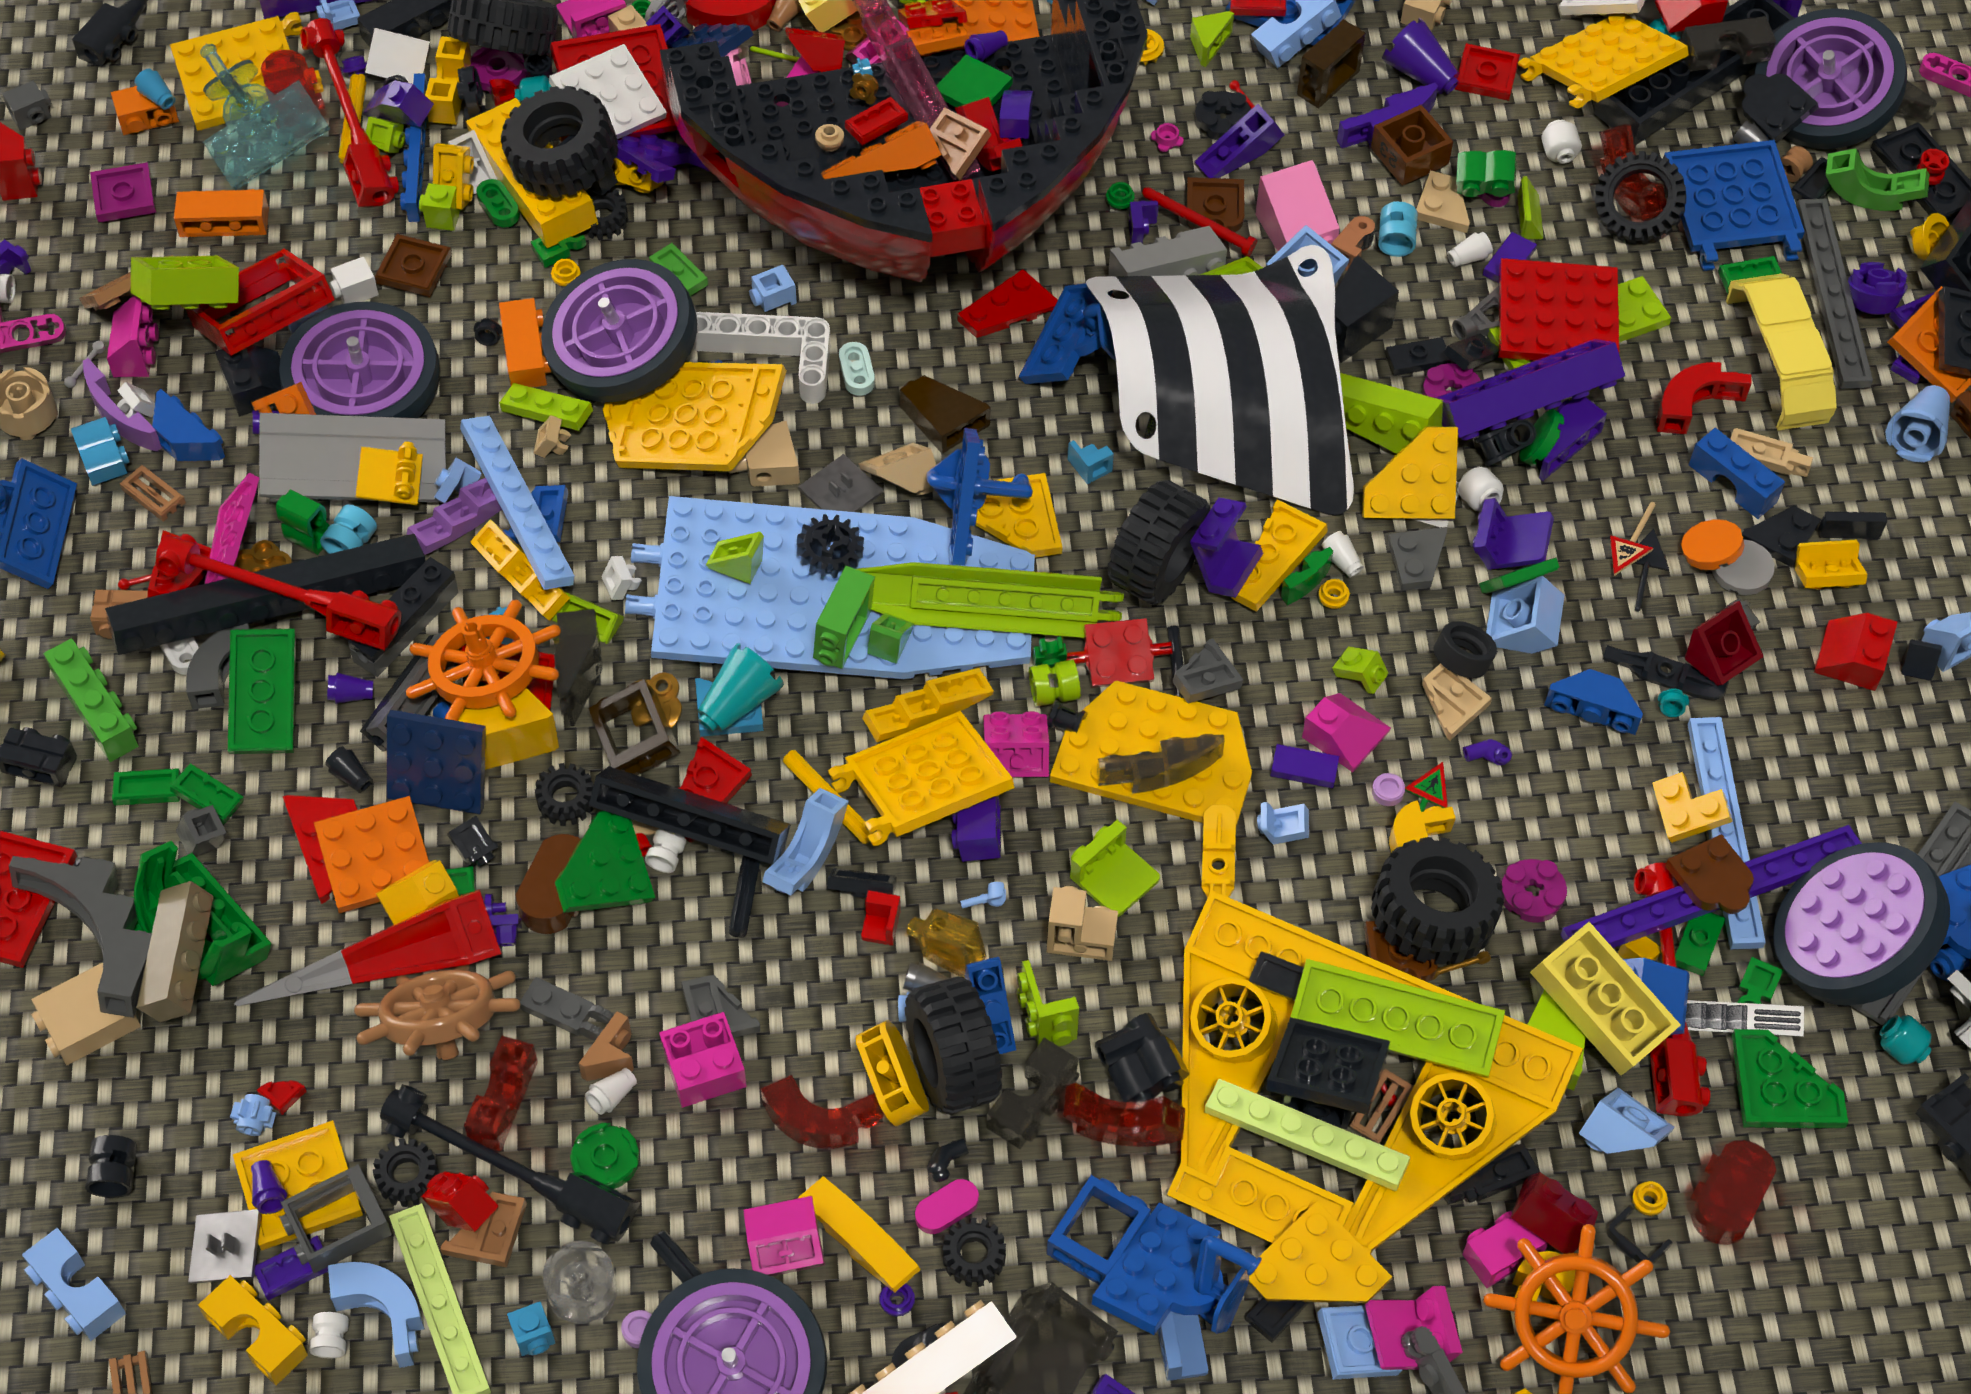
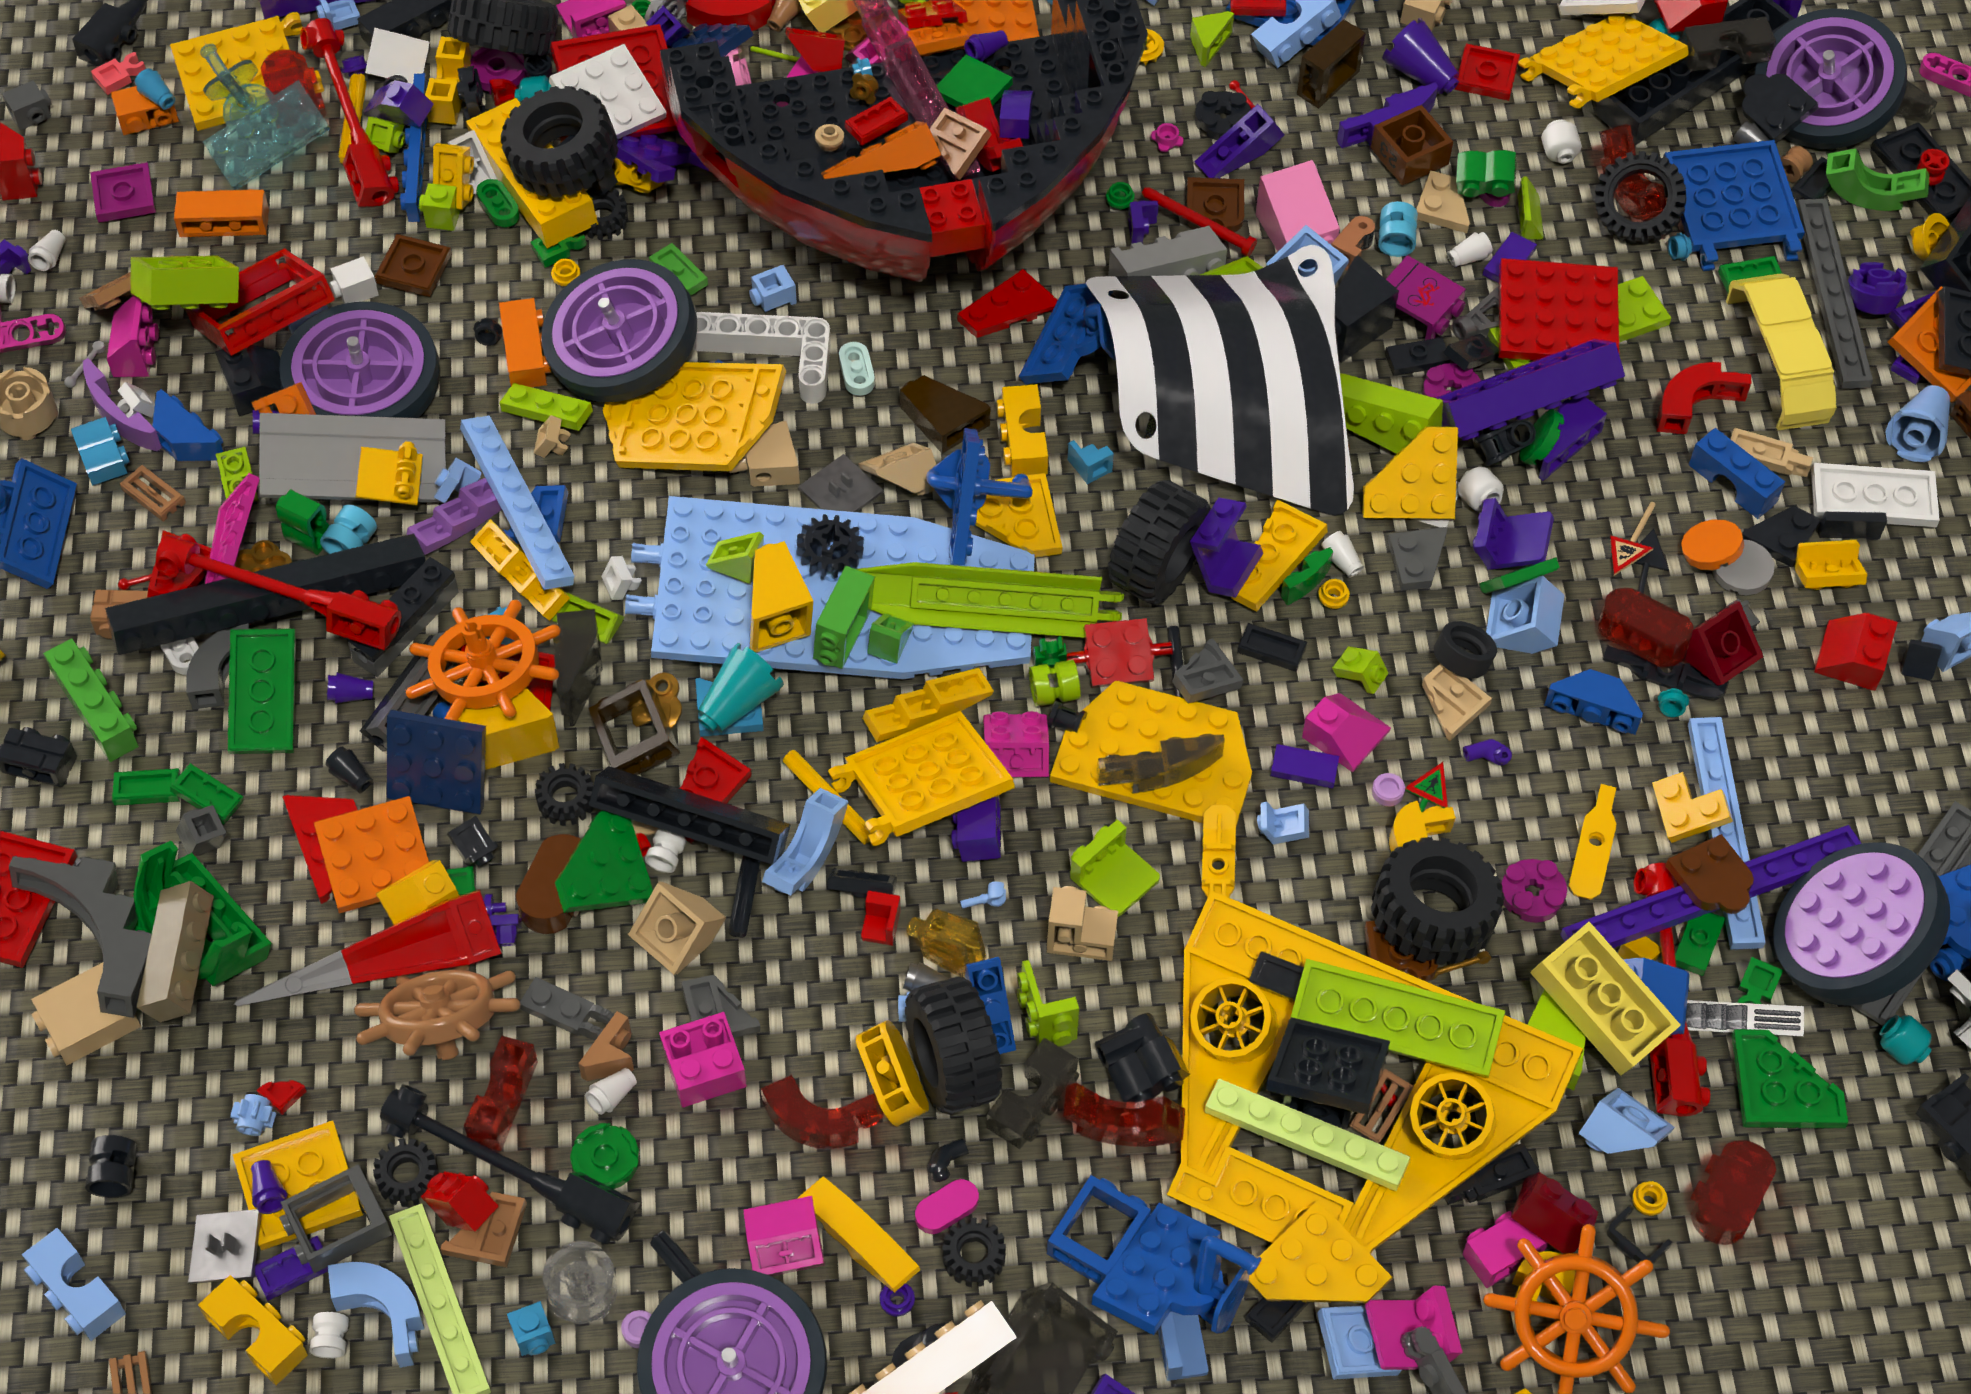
none -> white cone [28,230,66,271]
none -> coral plate [91,52,146,95]
none -> lime slope [216,447,259,502]
none -> tan slope [628,882,726,975]
none -> yellow slope [750,541,813,653]
none -> yellow arch [996,384,1048,477]
none -> black tile [1237,623,1307,672]
none -> magenta panel [1386,255,1466,340]
none -> yellow piece [1568,784,1617,900]
none -> clear red brick [1598,588,1694,667]
none -> dark azure plate [1668,232,1692,261]
none -> white plate [1811,463,1940,527]

